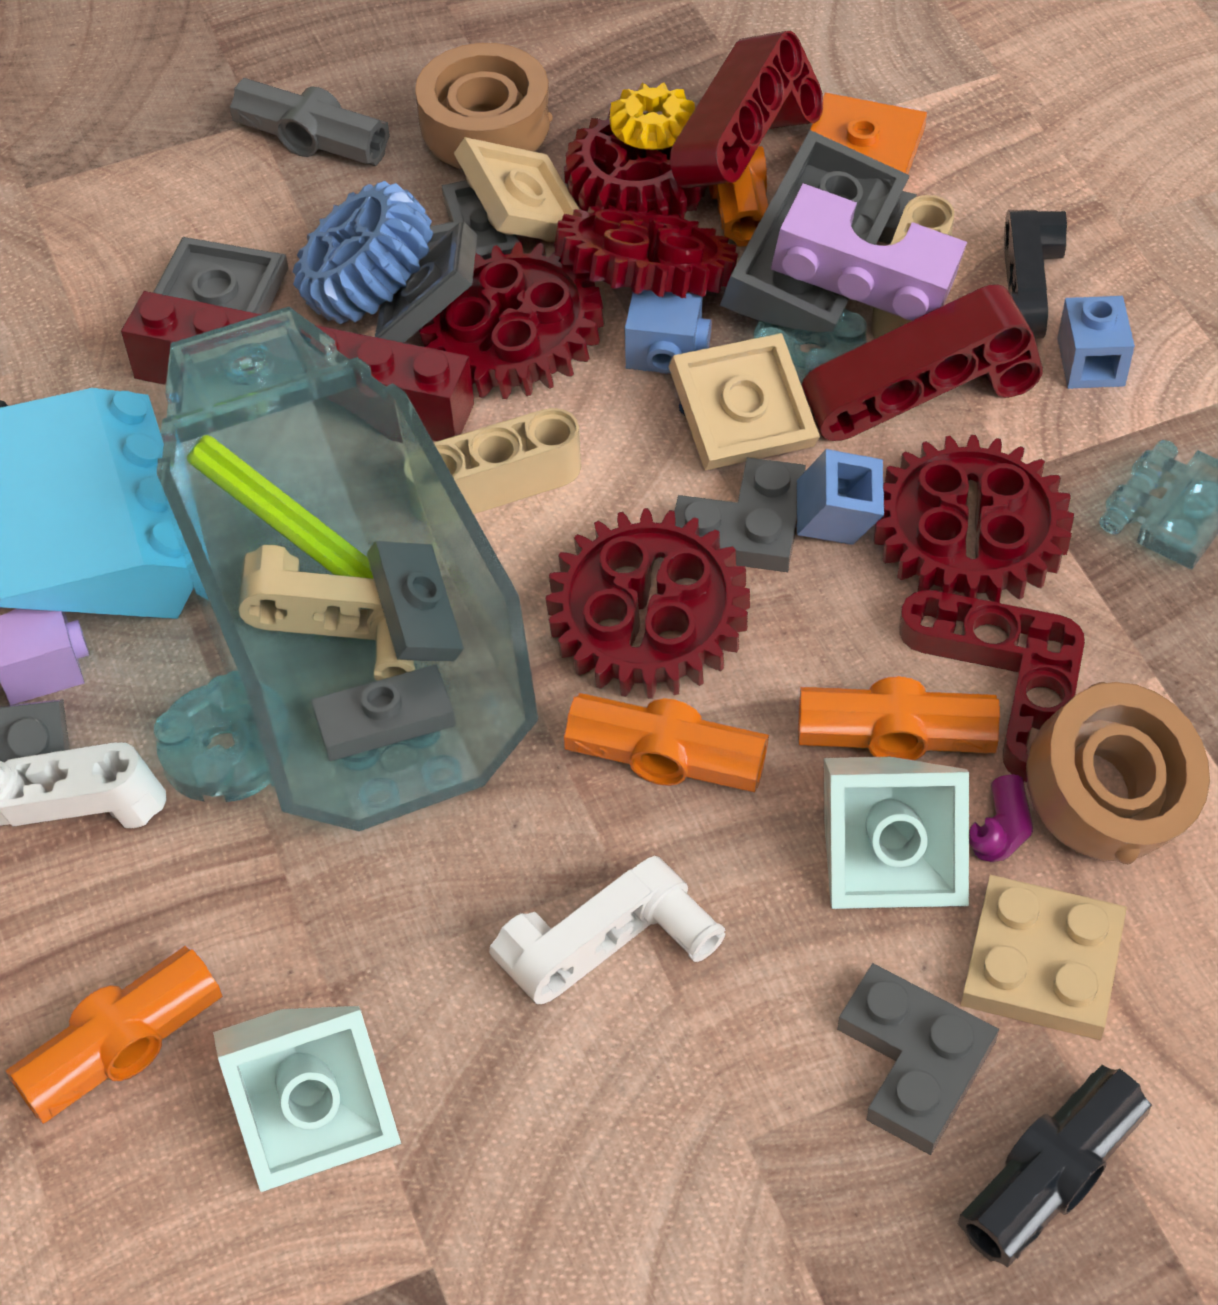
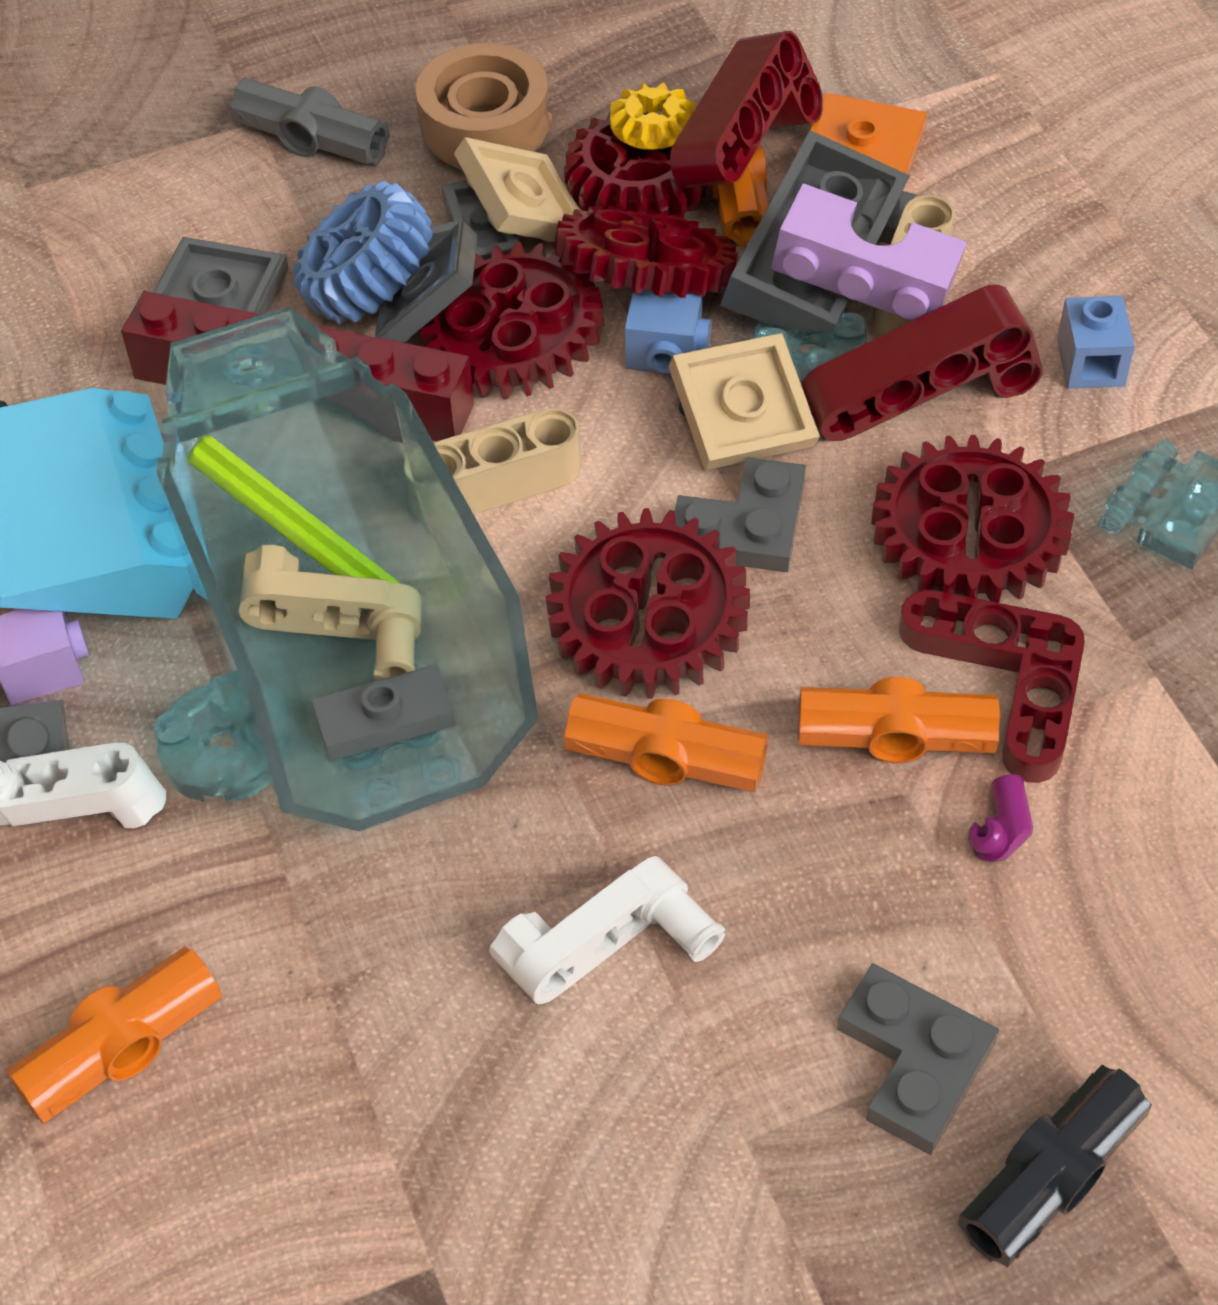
light aqua slope [213,1006,401,1192] -> none
dark grey plate [367,540,464,662] -> none
medium blue brick [797,449,884,545] -> none
light aqua slope [824,757,969,909] -> none
black beam [958,210,1067,338] -> none
tan plate [961,875,1127,1040] -> none
medium nougat piece [1026,682,1210,865] -> none

